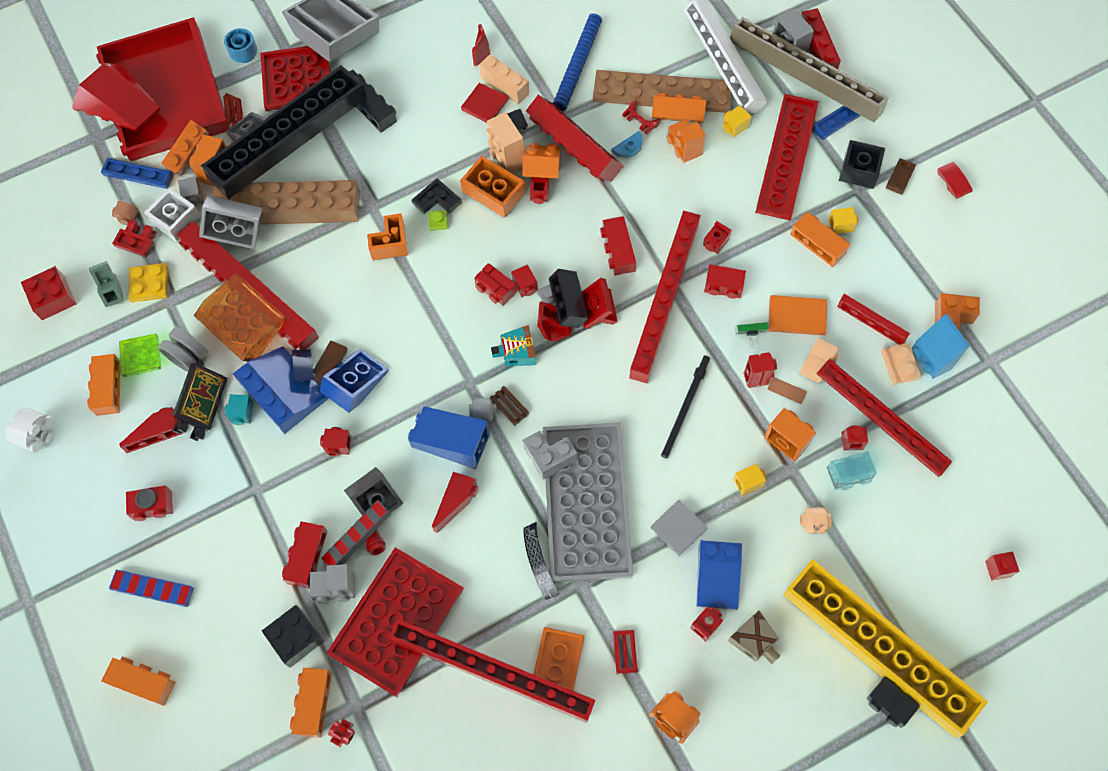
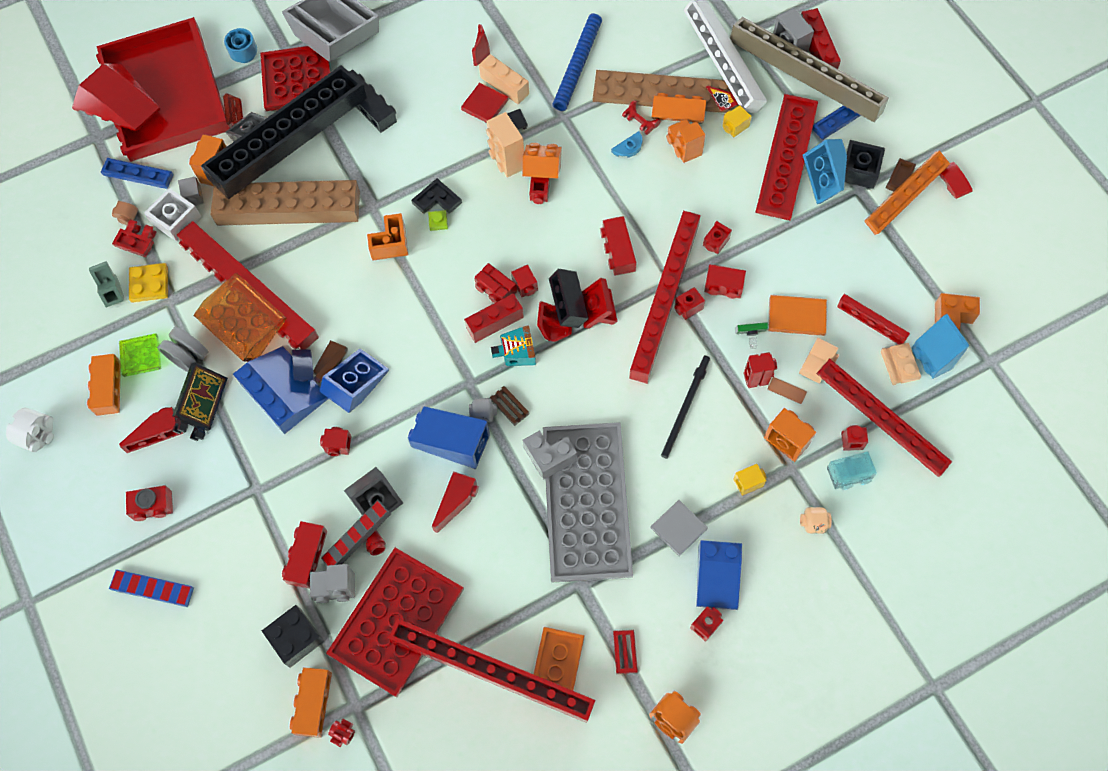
red brick [21,266,76,320] -> none
orange brick [101,656,176,706] -> none
orange brick [161,120,209,176] -> none
light grey brick [199,195,263,249] -> none
teal brick [225,394,254,425] -> none
orange brick [460,155,526,218] -> none
sticker [523,522,559,600] -> none
red brick [525,94,624,182] -> none
light grey plate [537,284,555,305] -> none
dark tan torso [728,610,781,664] -> none
yellow brick [783,559,988,738] -> none
orange brick [790,212,850,268] -> none
yellow brick [828,207,859,234] -> none
black brick [866,677,920,728] -> none
red brick [985,551,1020,581] -> none
none -> red brick [464,293,524,343]
none -> red brick [674,287,705,320]
none -> sticker [706,86,739,111]
none -> dark azure slope [803,139,847,204]
none -> orange plate [864,150,950,235]

